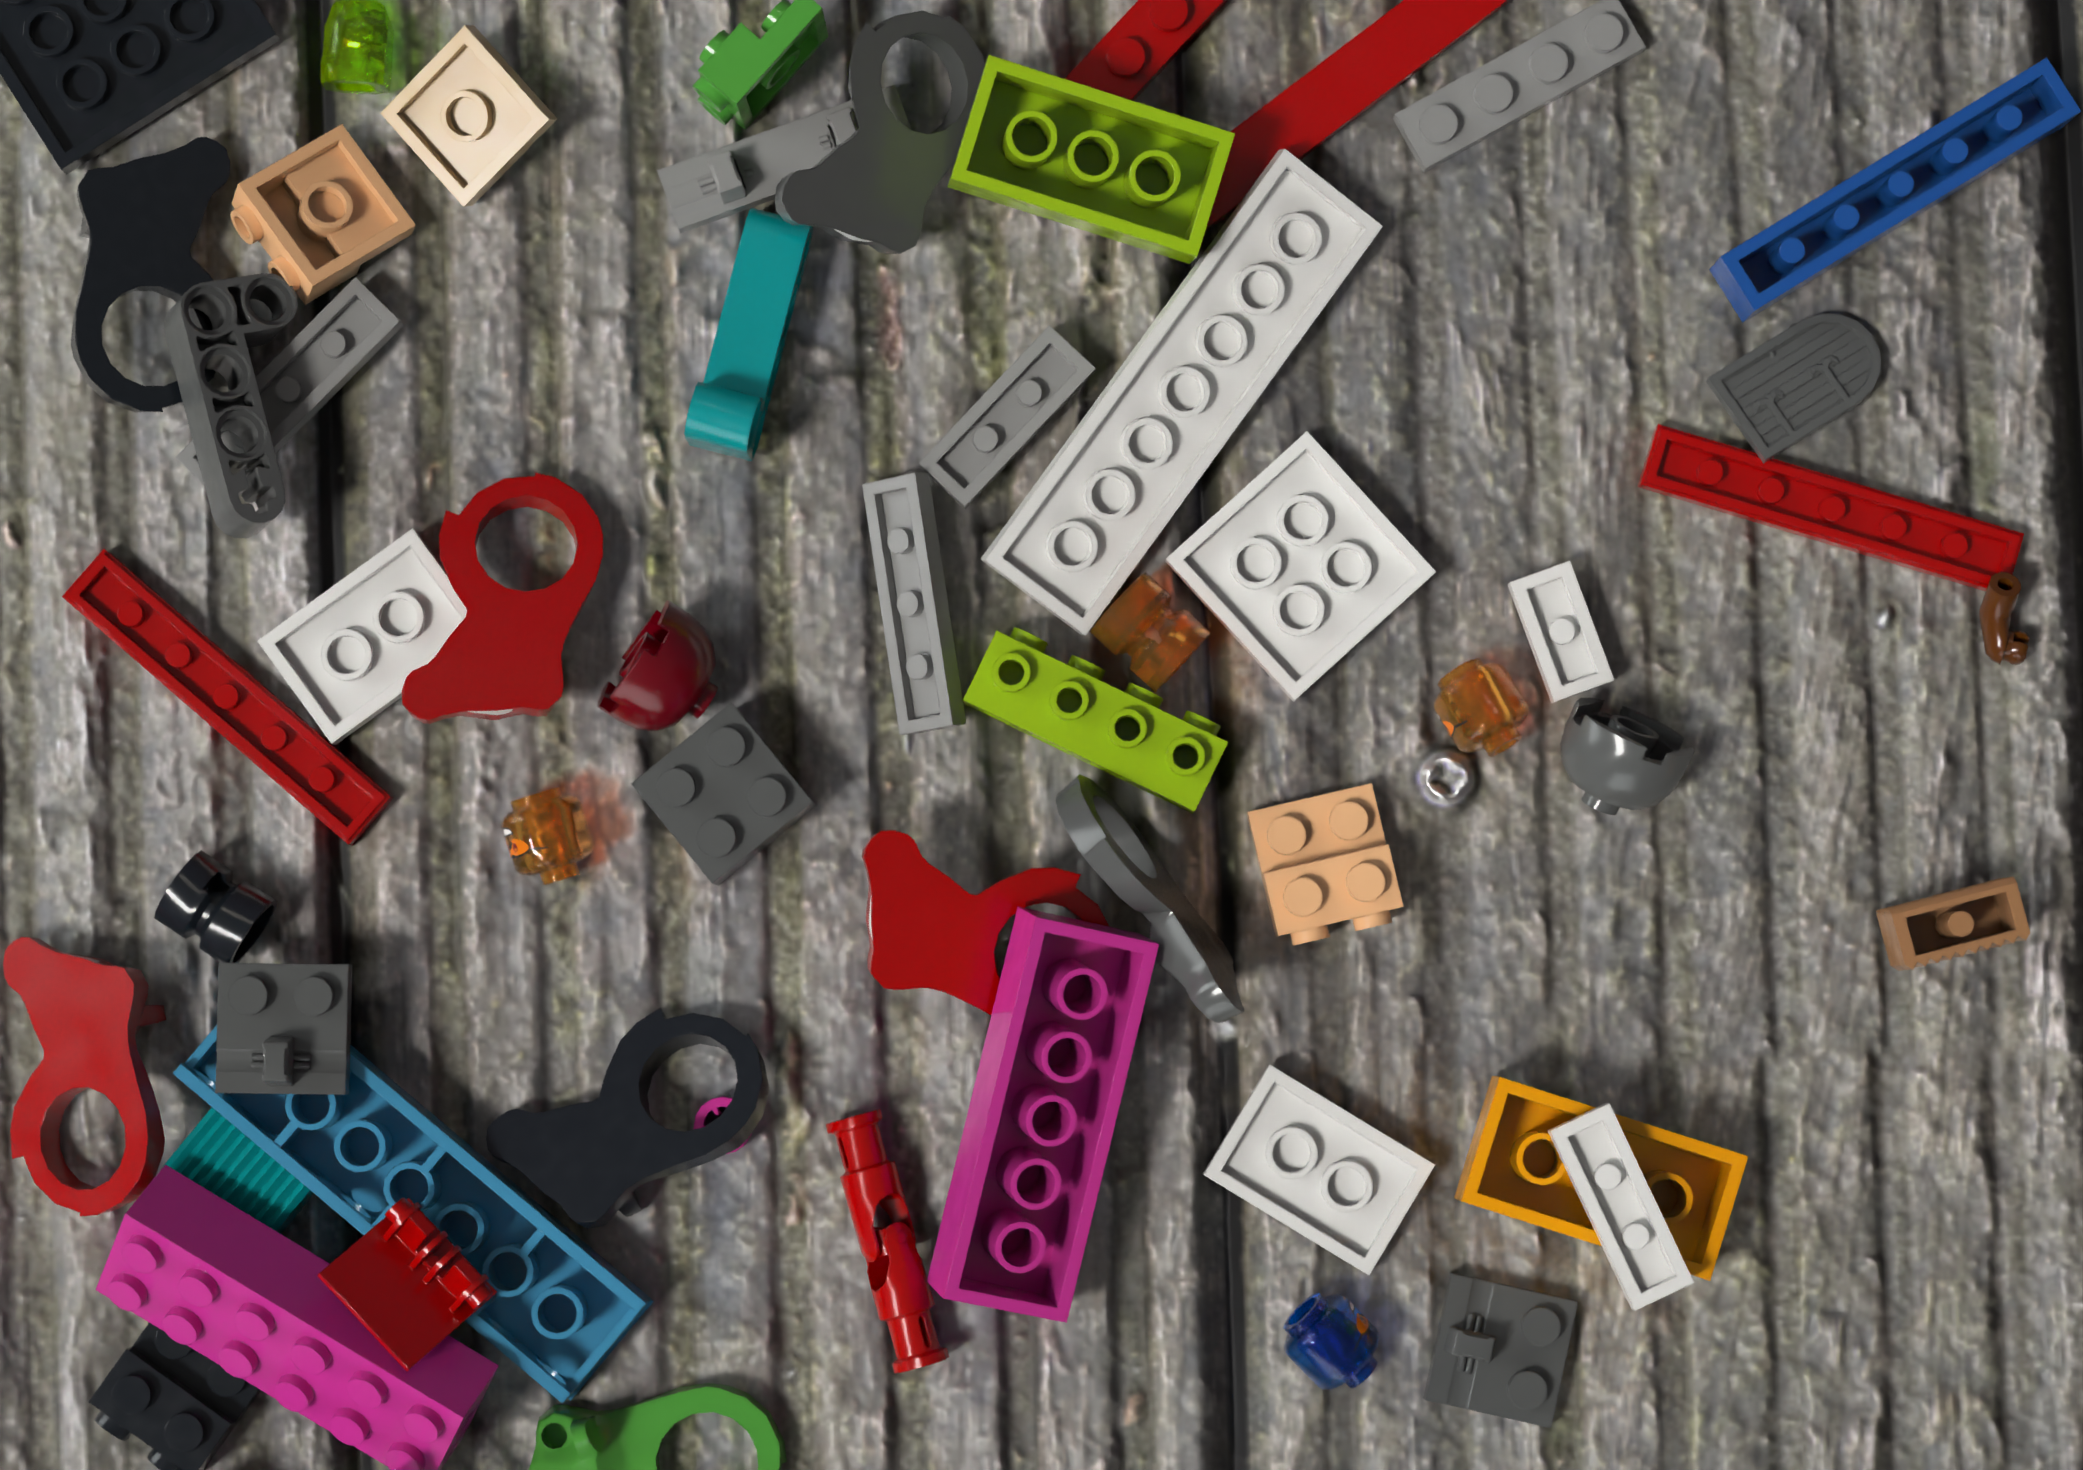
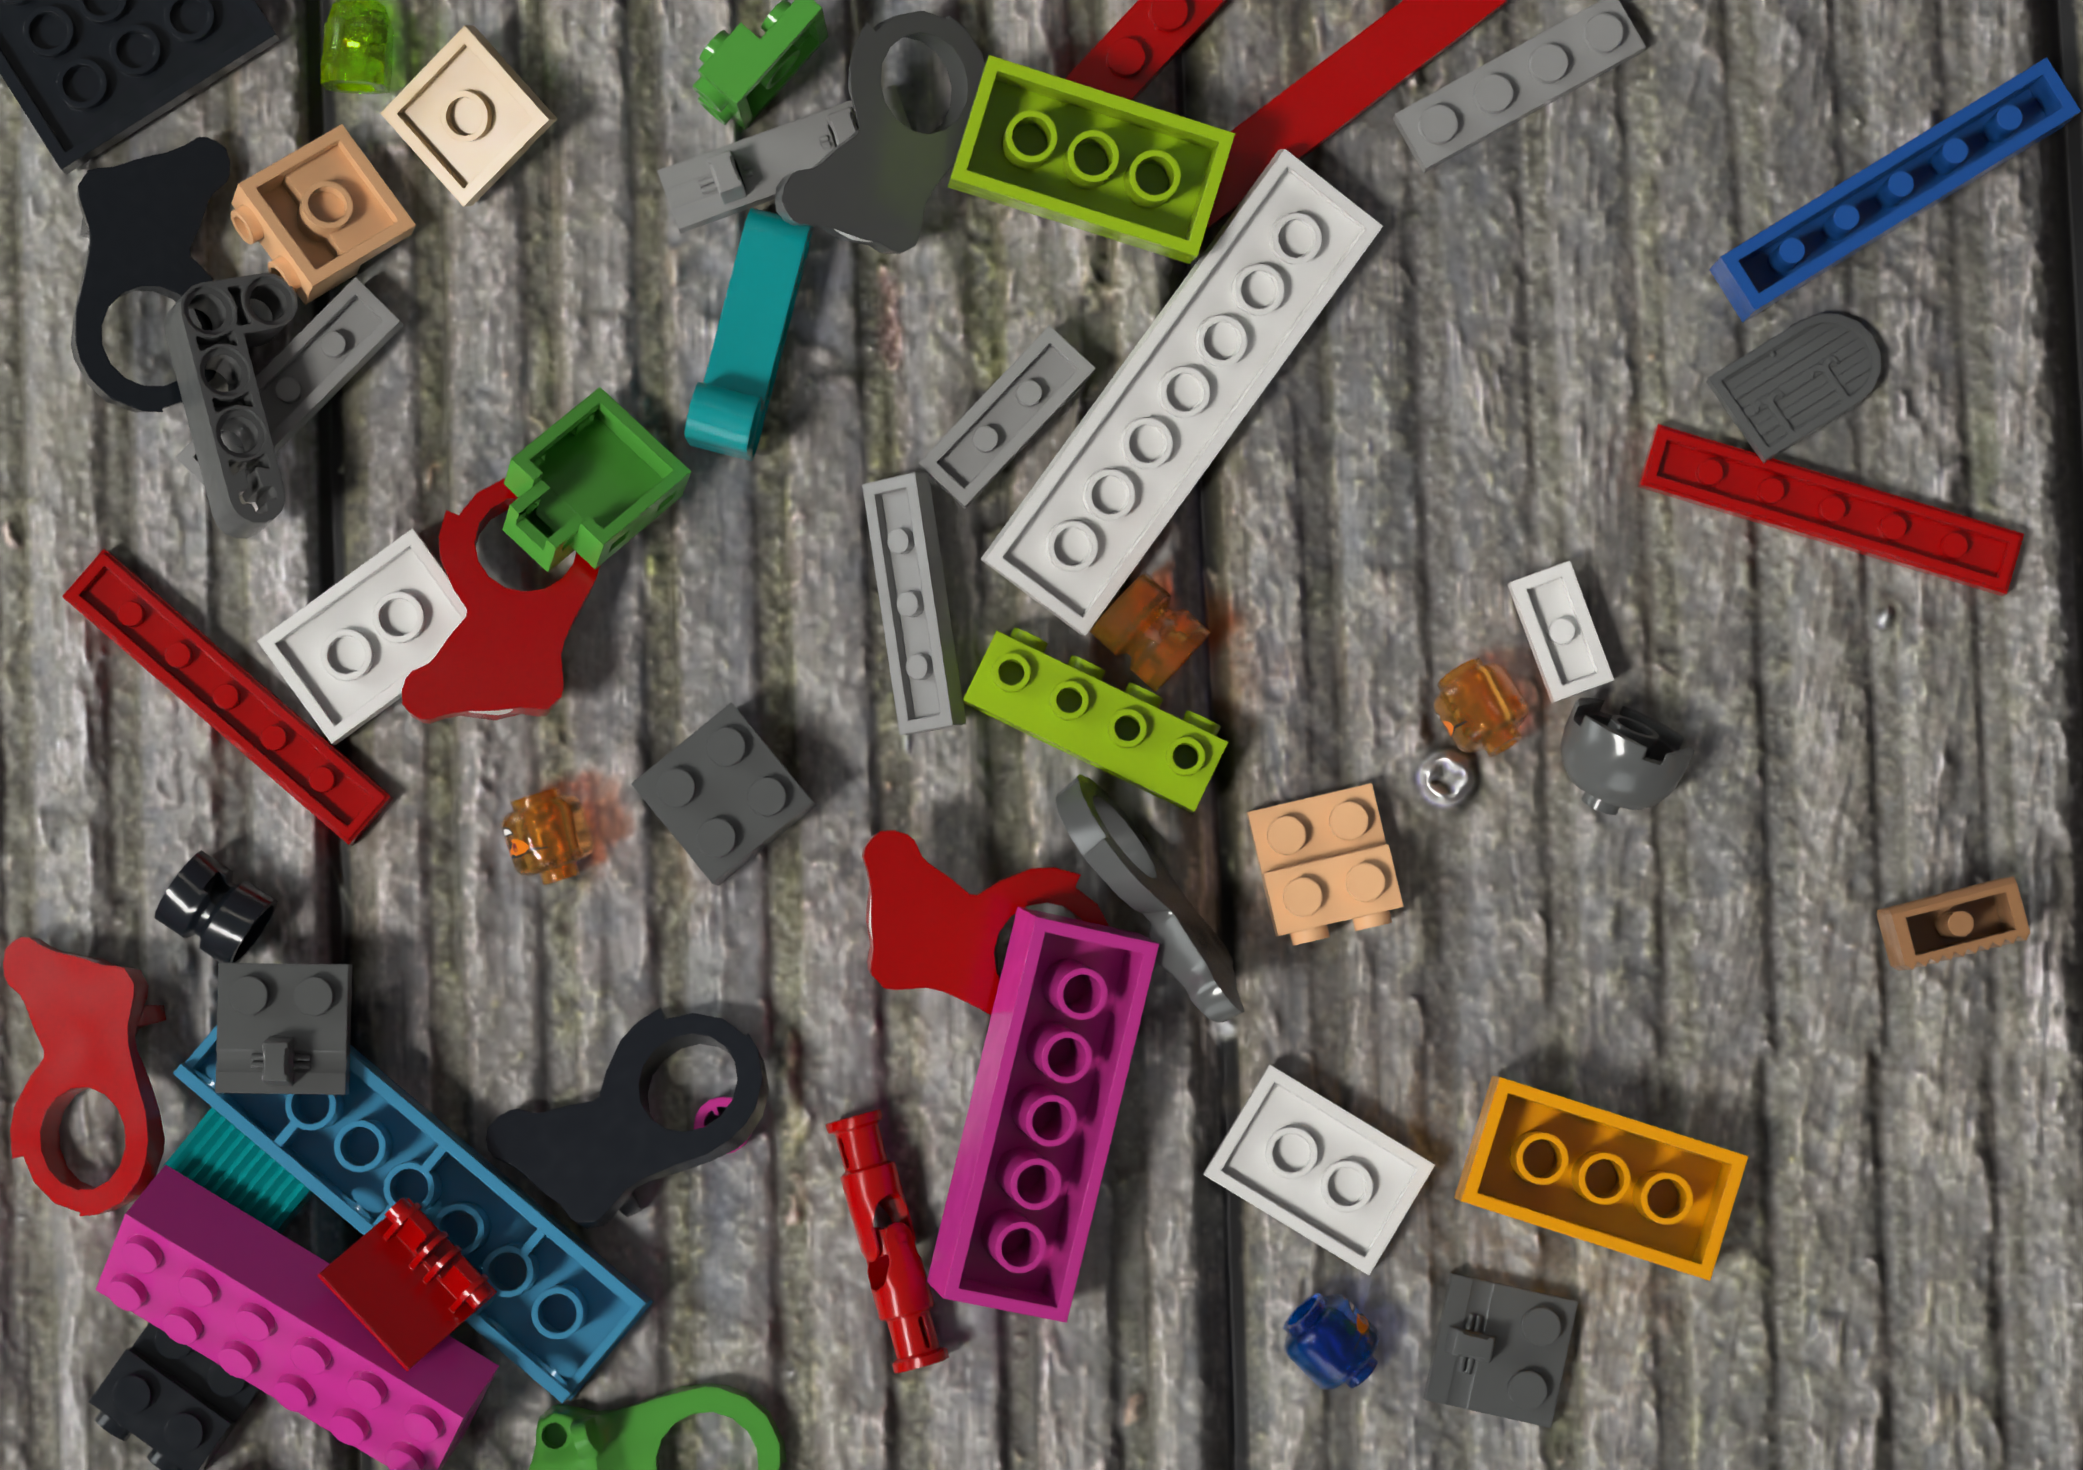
dark red cylinder [597,600,718,731] -> none
white plate [1165,431,1436,702] -> none
white plate [1547,1103,1694,1311] -> none
reddish brown arm [1979,572,2030,665] -> none
none -> bright green piece [502,387,691,572]

